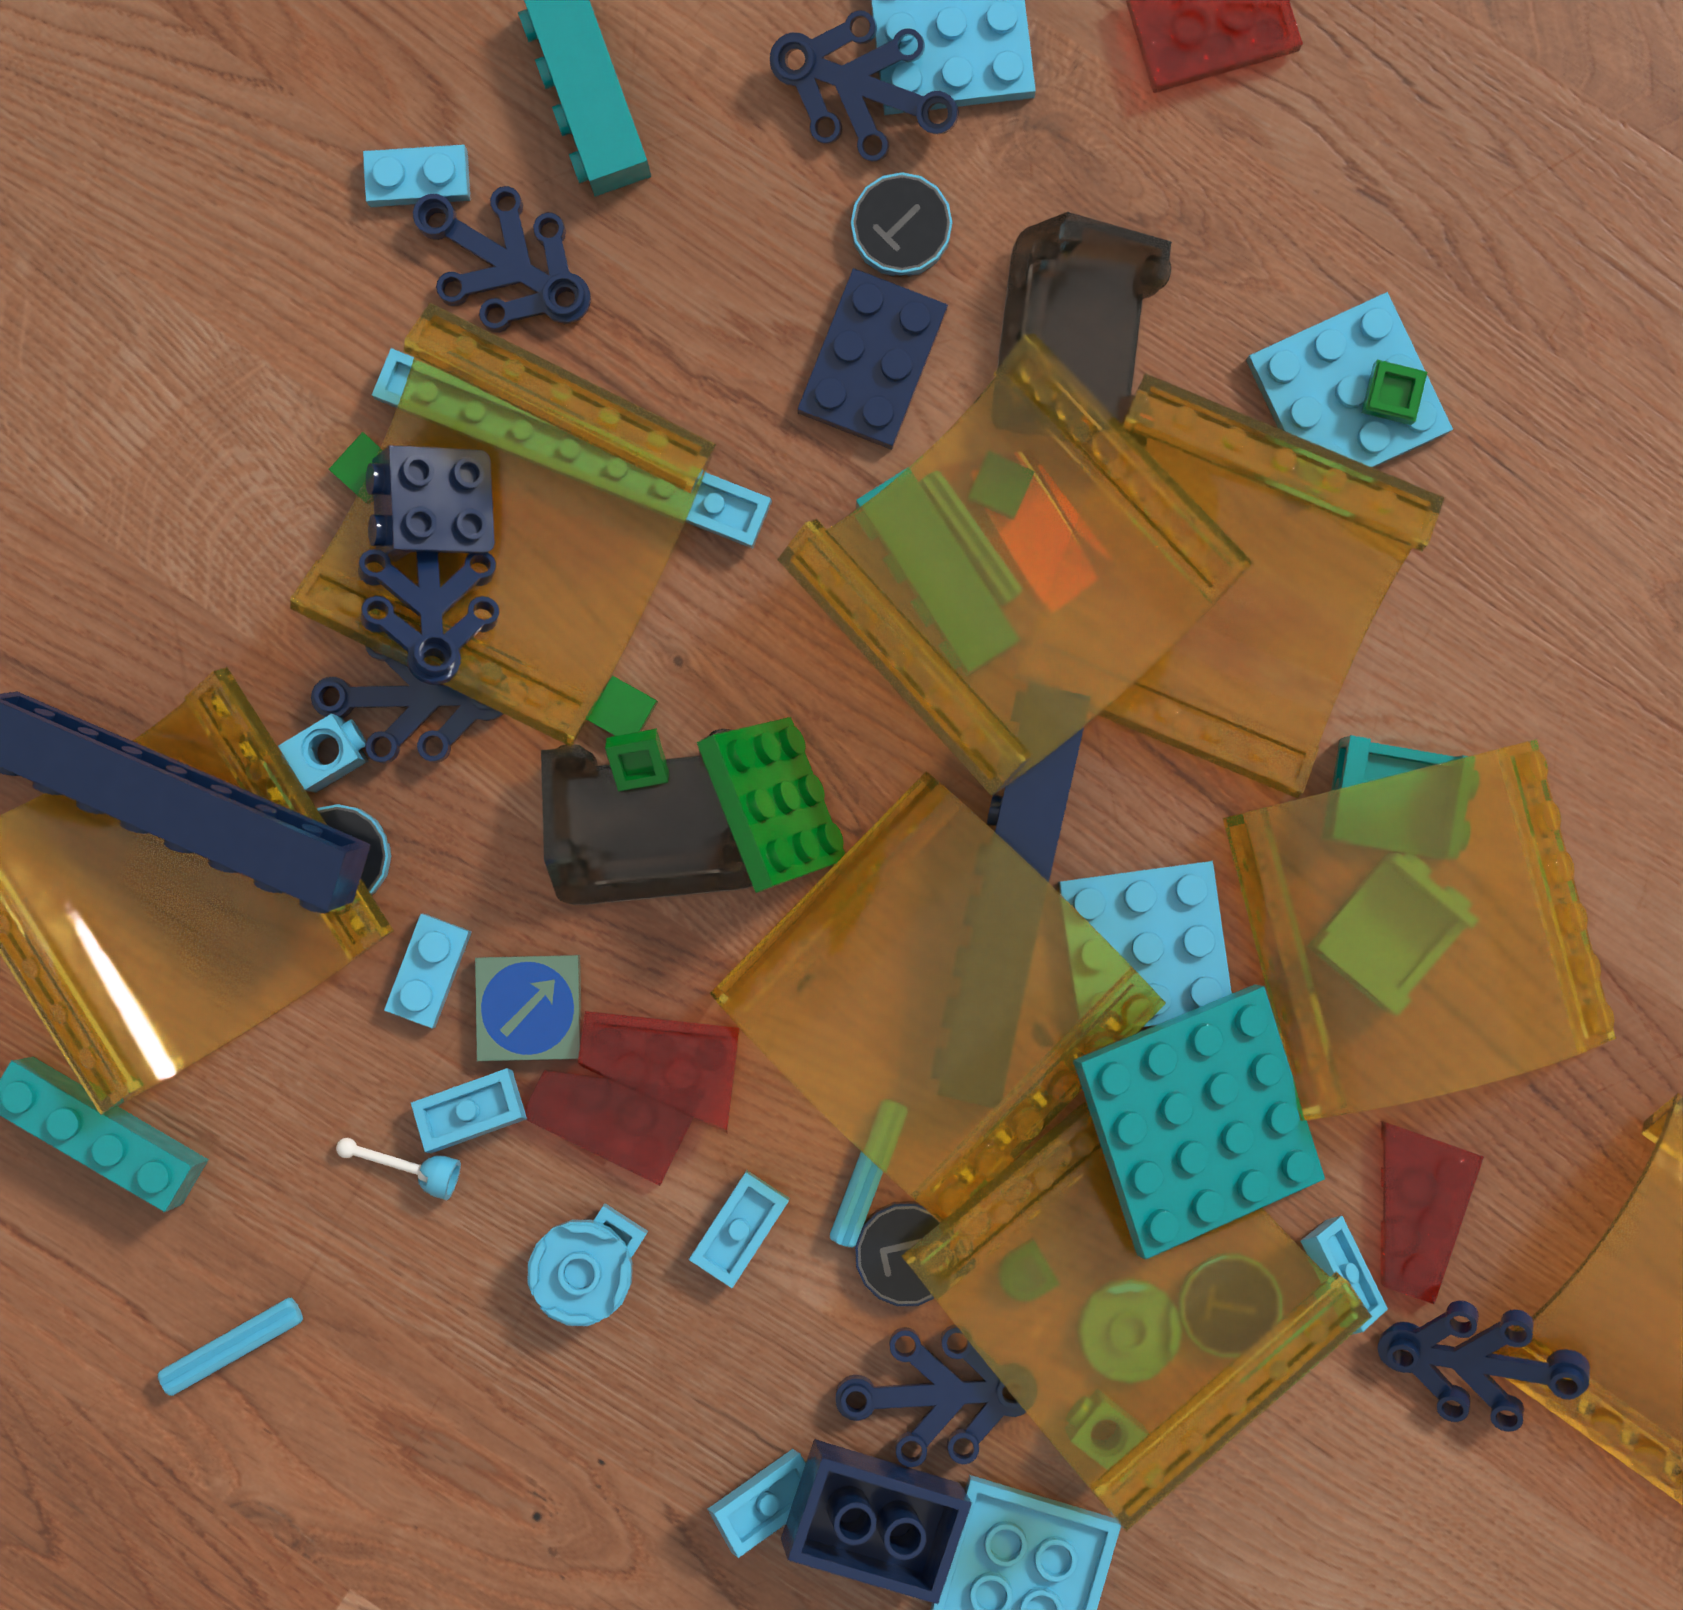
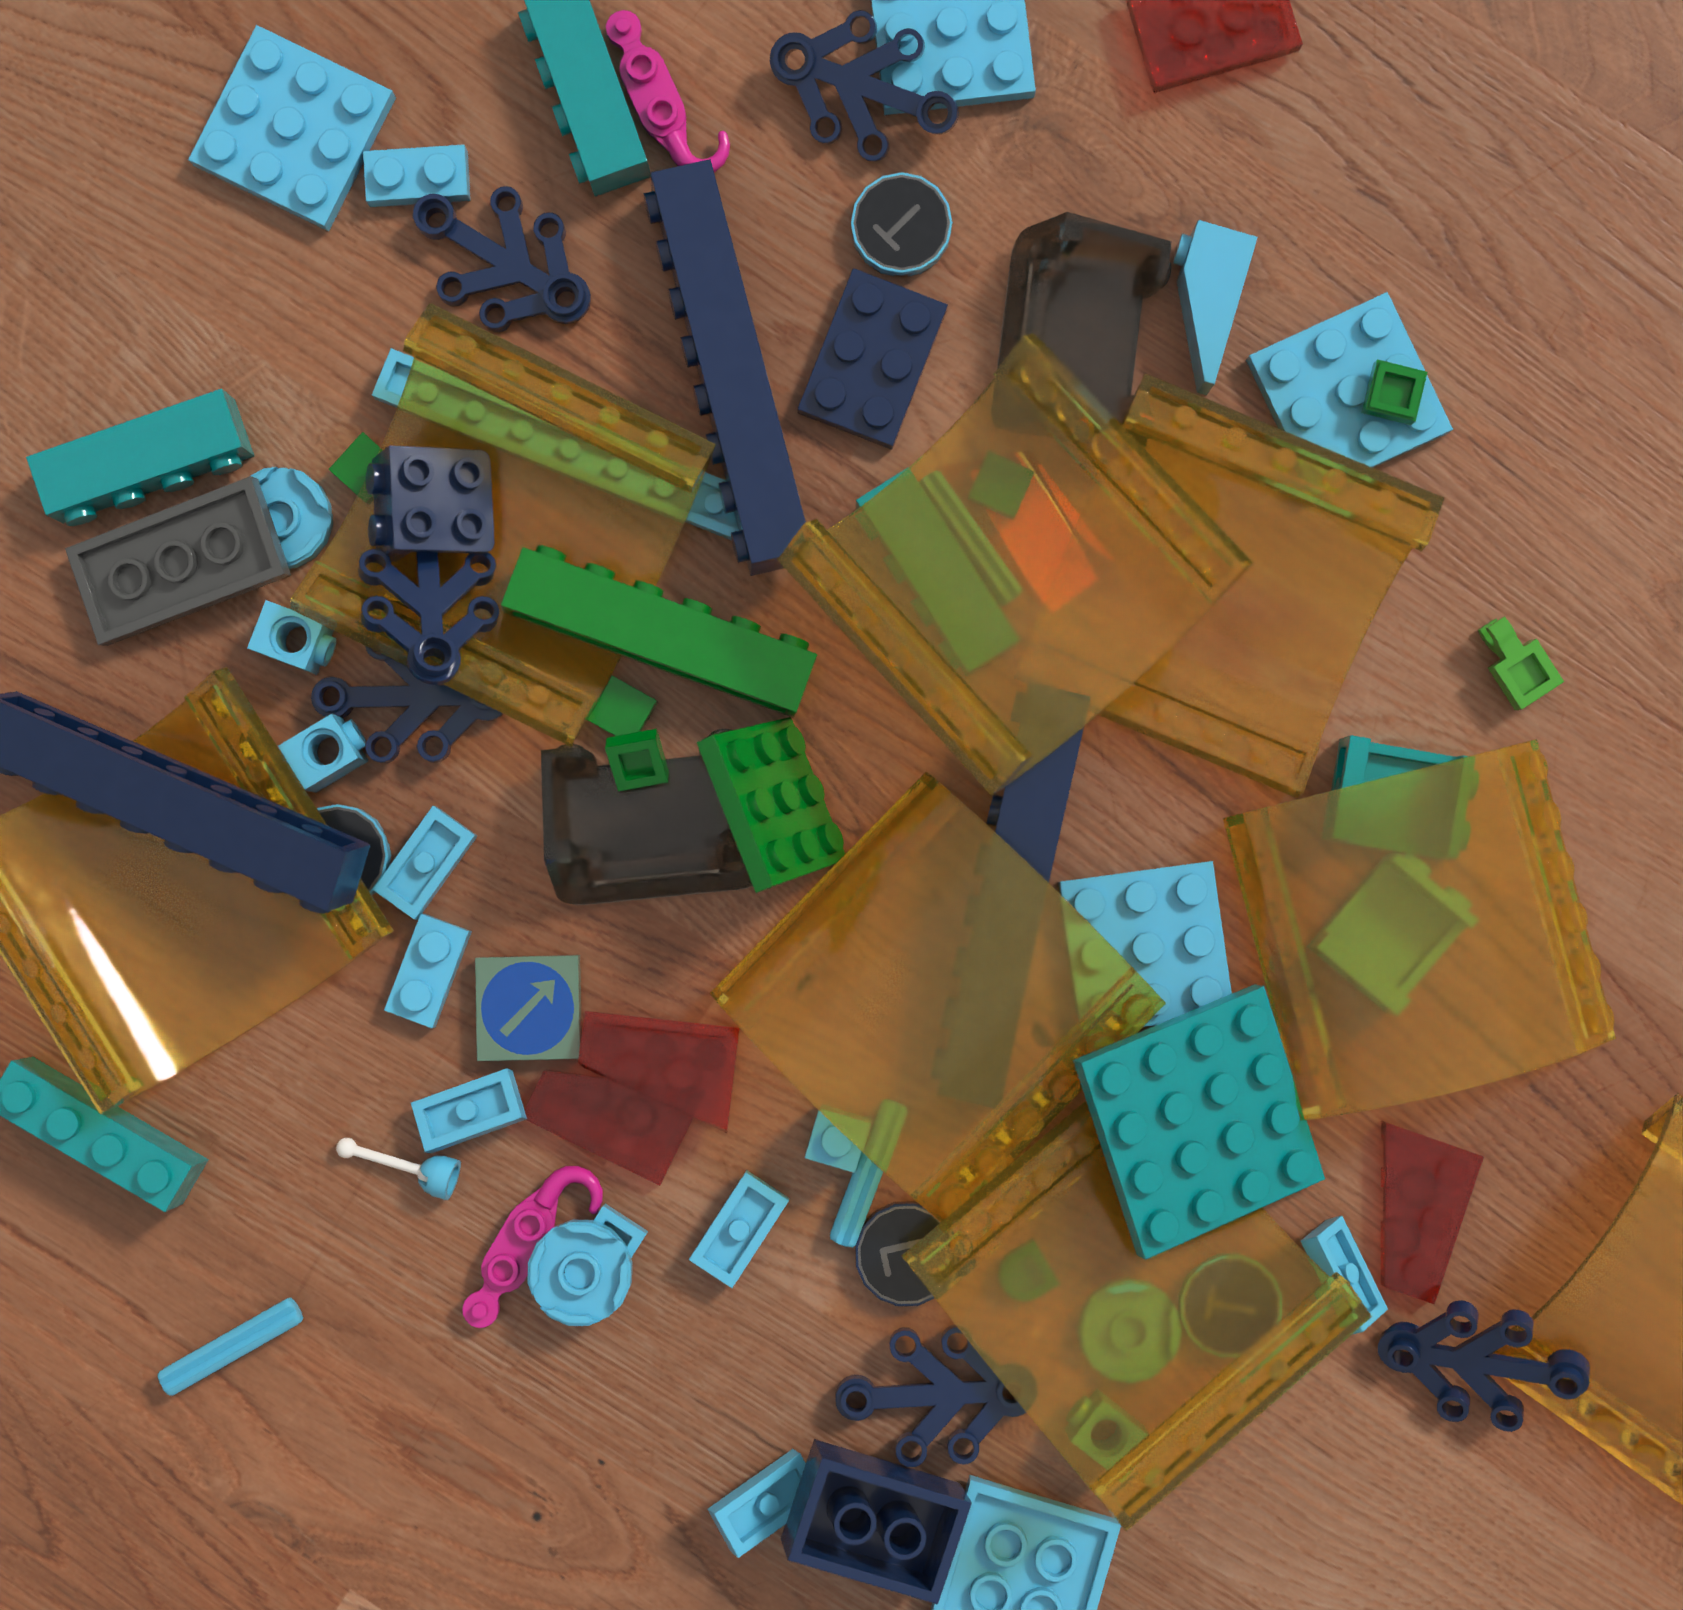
none -> teal brick [26,388,255,526]
none -> dark grey plate [65,476,291,646]
none -> medium azure plate [188,25,396,231]
none -> medium azure brick [247,600,336,675]
none -> medium azure tile [251,467,333,569]
none -> medium azure plate [372,806,478,920]
none -> dark pink piece [462,1166,603,1328]
none -> green brick [501,545,817,718]
none -> dark pink piece [606,10,730,173]
none -> dark blue brick [643,159,813,576]
none -> medium azure brick [805,1102,870,1173]
none -> medium azure slope [1173,220,1258,395]
none -> bright green plate [1478,616,1564,710]

